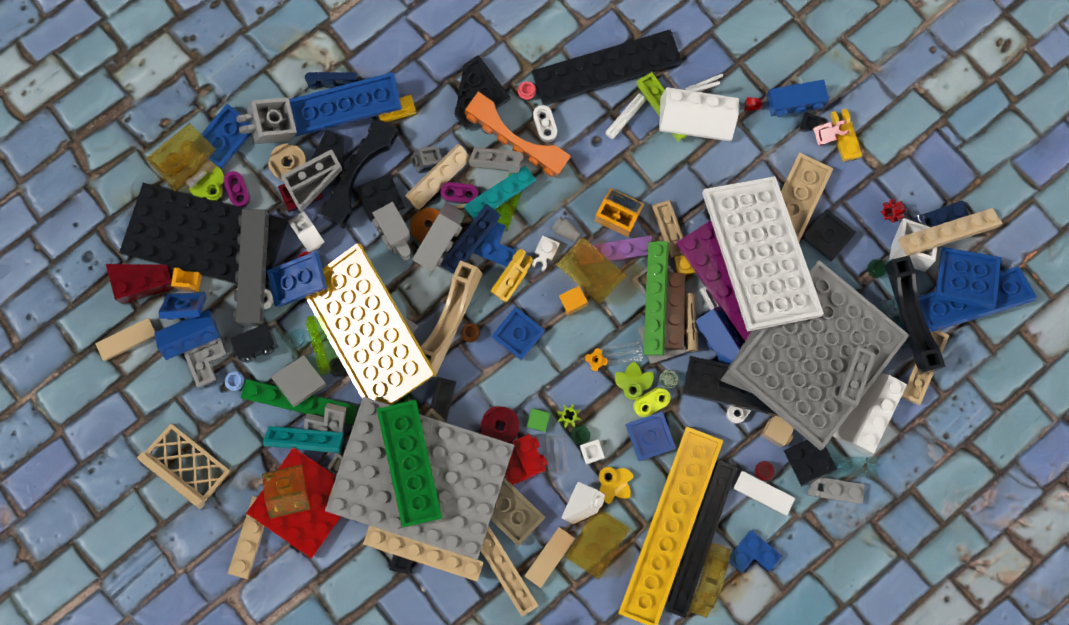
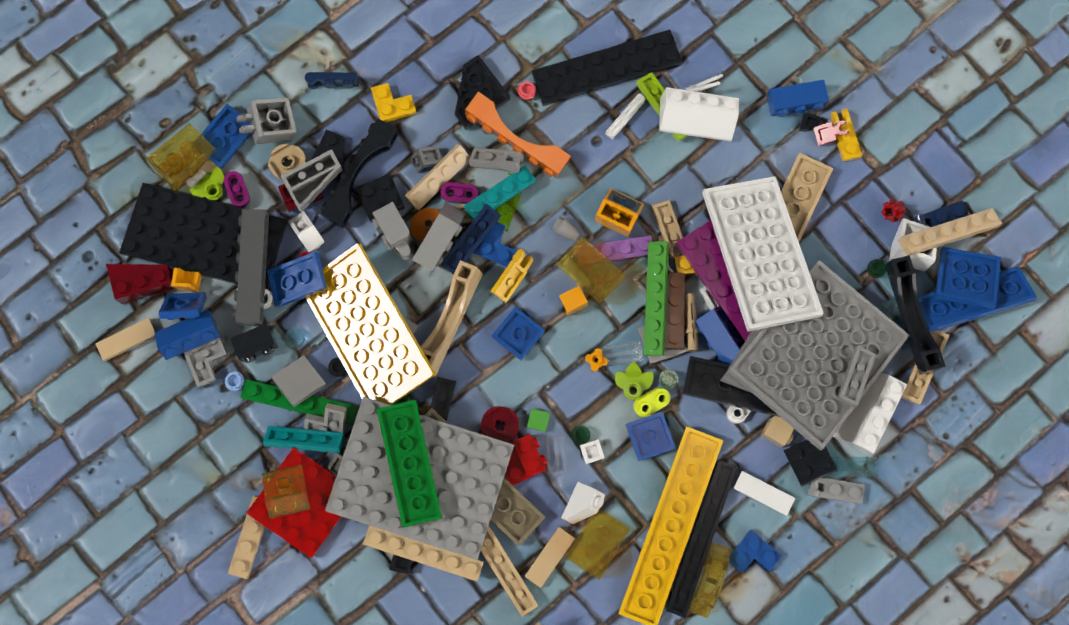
tan fence [137,424,231,510] -> none
blue plate [289,72,402,137] -> none
clear neon green tile [305,315,330,376] -> none
reddish brown plate [461,323,480,343] -> none
white plate [532,235,560,272] -> none
white plate [533,105,557,142] -> none
lime gear [557,404,581,428] -> none
yellow plate [599,467,634,504] -> none
red tile [744,97,763,111] -> none
dark red plate [755,461,775,481] -> none
black plate [802,209,856,262] -> none

